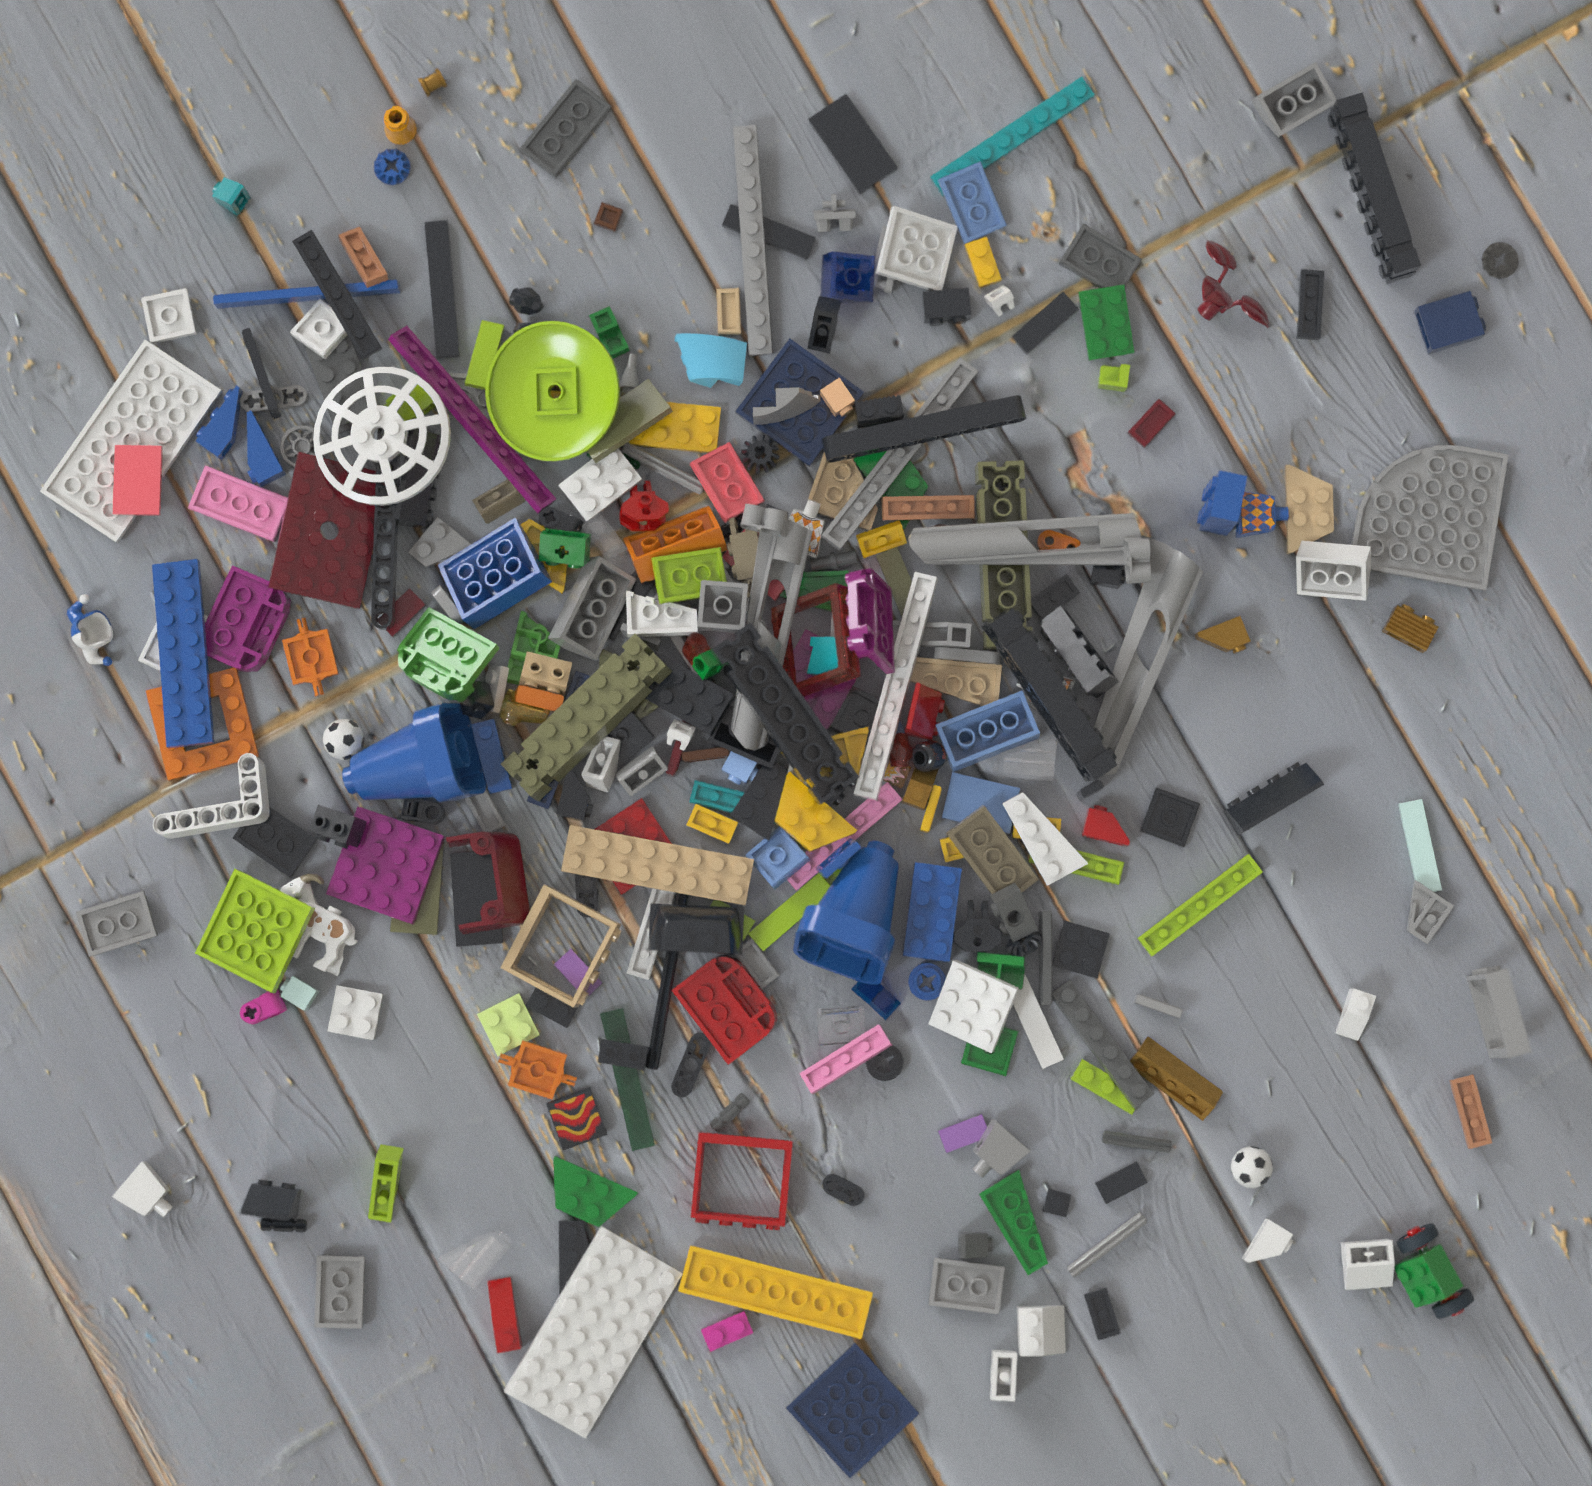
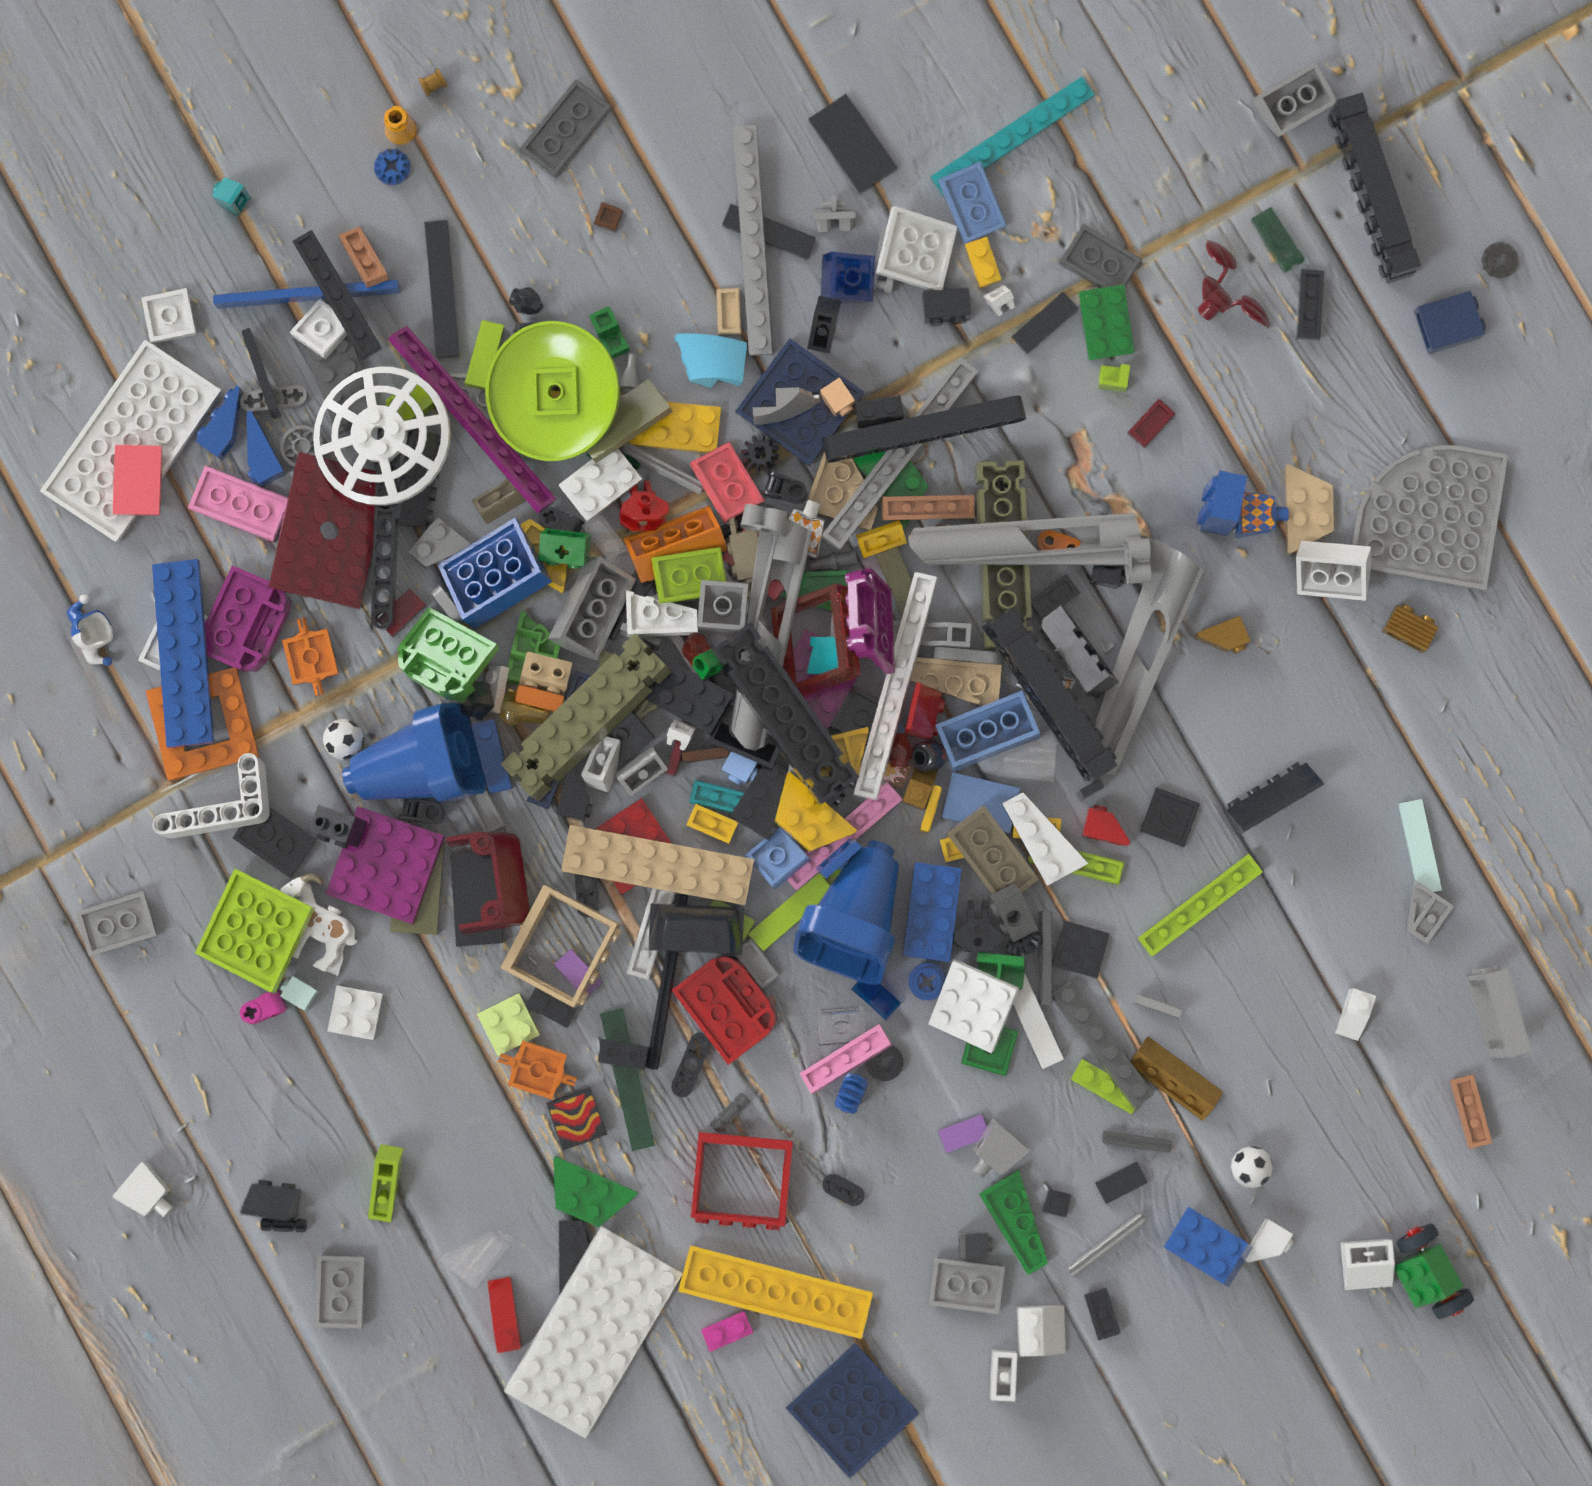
none -> black piece [761,471,807,505]
none -> blue gear [835,1073,868,1114]
none -> blue brick [1164,1207,1253,1288]
none -> clear green plate [1250,207,1305,273]

